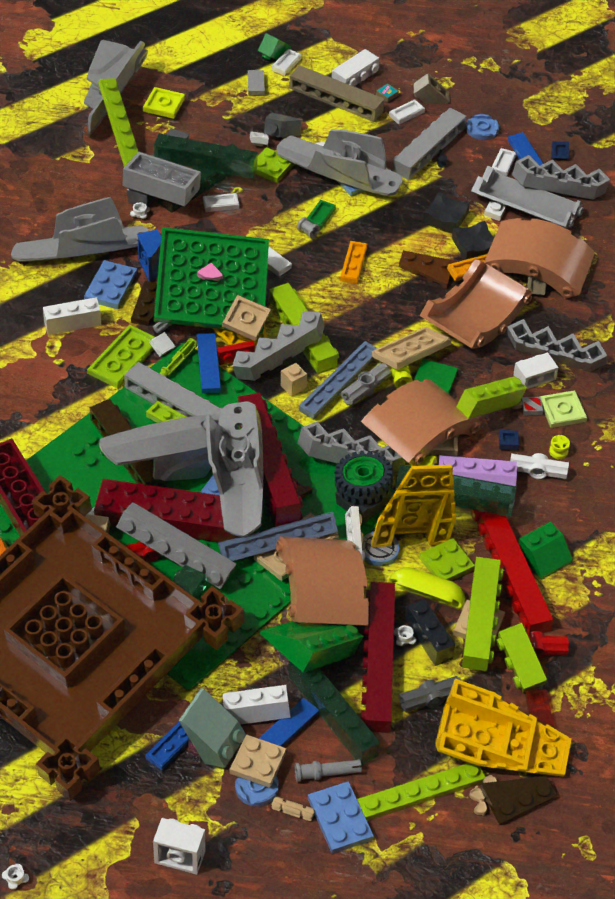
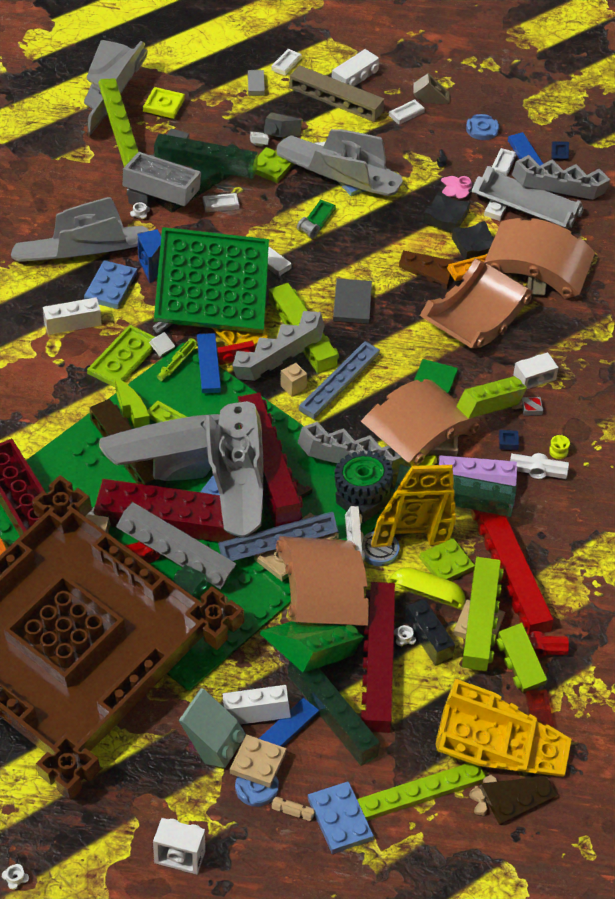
light grey brick [124,362,222,417] -> none
dark brown wing [131,281,157,326] -> none
blue tile [145,722,191,771] -> none
bright pink tile [197,263,223,281] -> none
tan plate [222,295,271,341] -> none
green slope [258,33,291,60] -> none
light grey pin [294,759,362,783] -> none
light orange tile [340,241,368,284] -> none
light grey piece [341,363,391,405] -> none
tan tile [372,327,451,369] -> none
tile [376,83,399,102] -> none
neon yellow wheel [391,365,413,388] -> none
light grey brick [392,108,466,180] -> none
dark grey piece [399,676,461,712] -> none
light grey brick [507,319,607,372] -> none
green slope [518,521,573,580] -> none
yellowish green tile [540,390,587,428] -> none
none -> lime slope [115,378,150,429]
none -> dark grey tile [333,278,372,324]
none -> bright pink plate [441,176,472,199]

